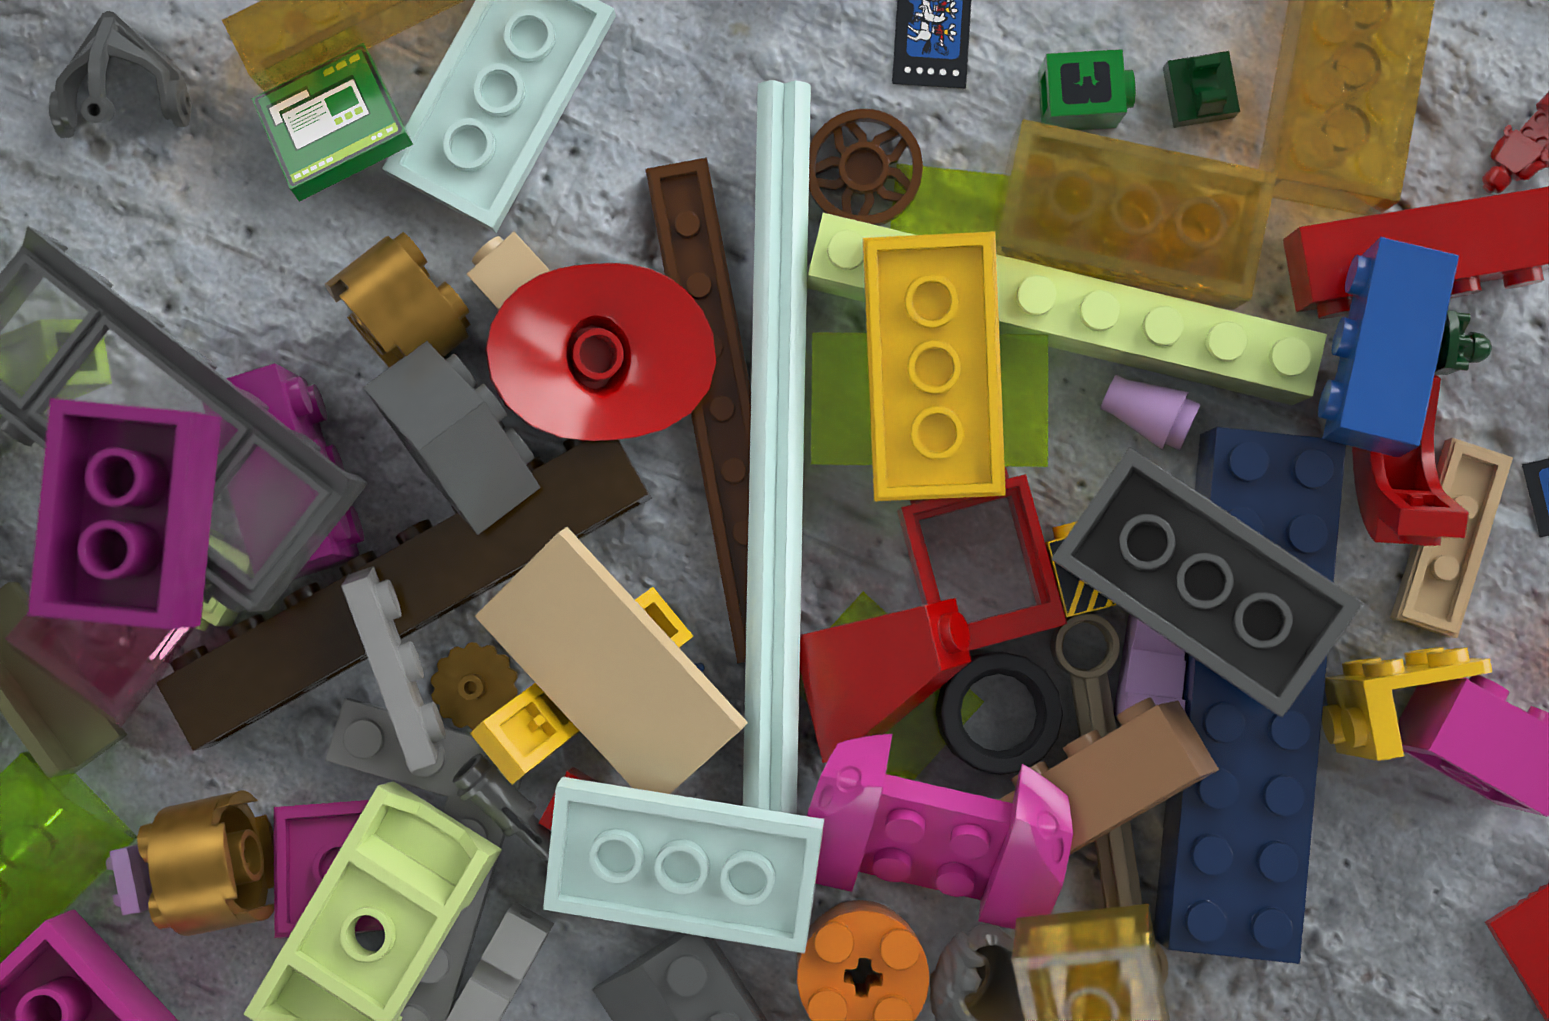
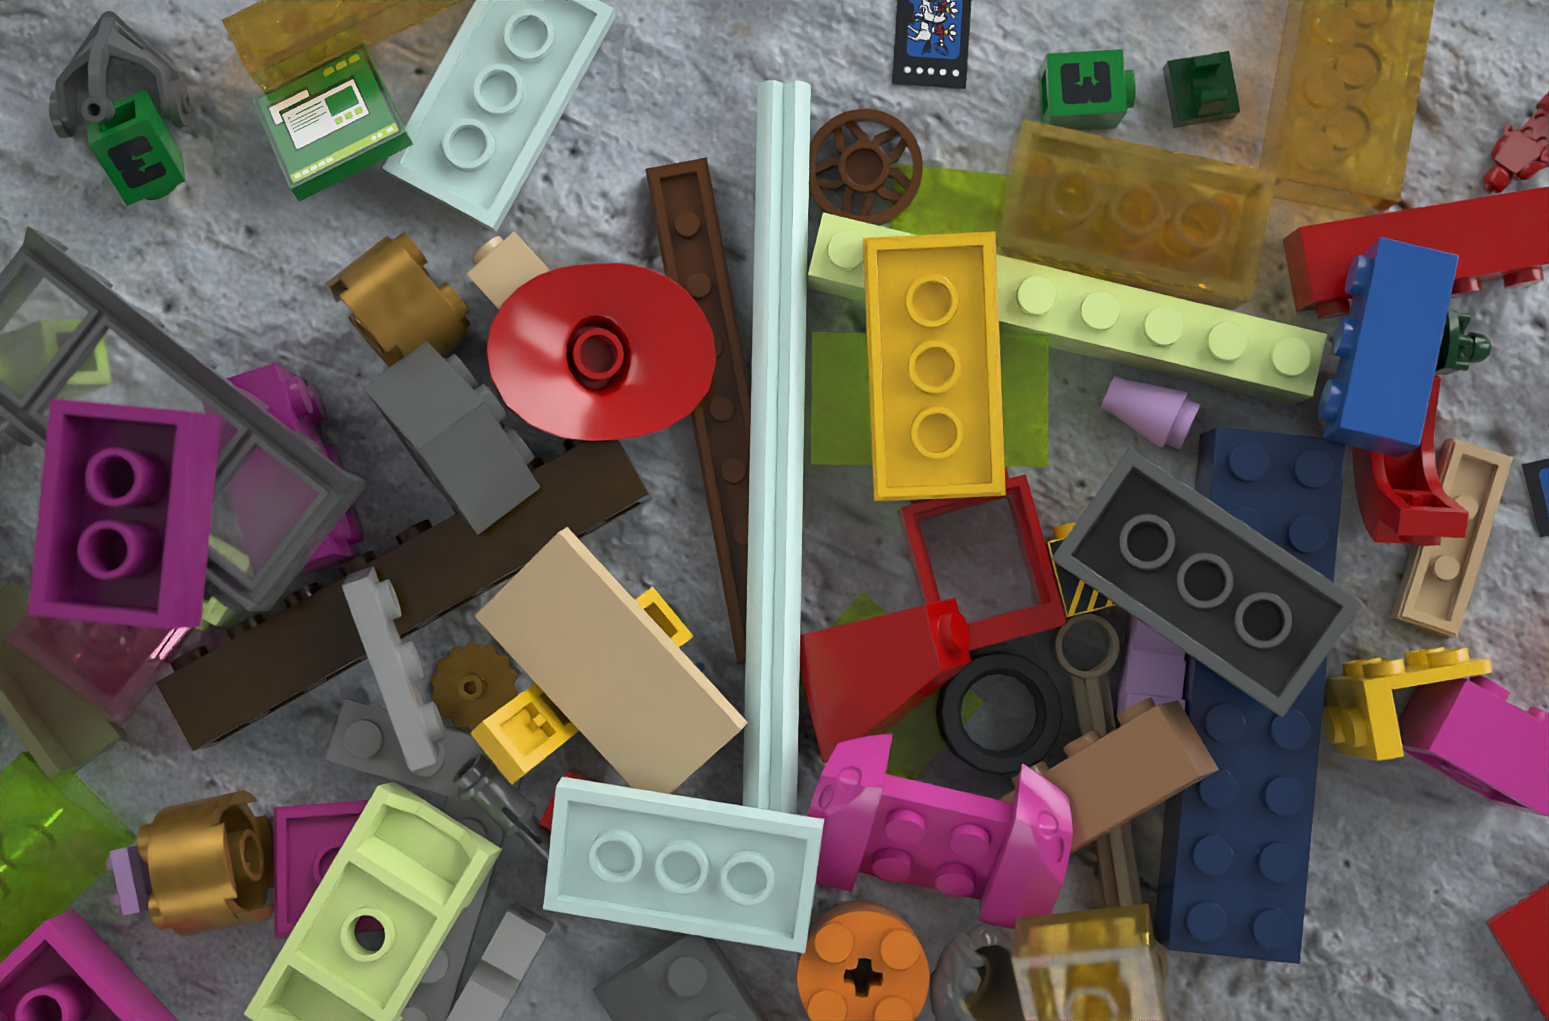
none -> green brick [87,89,186,206]

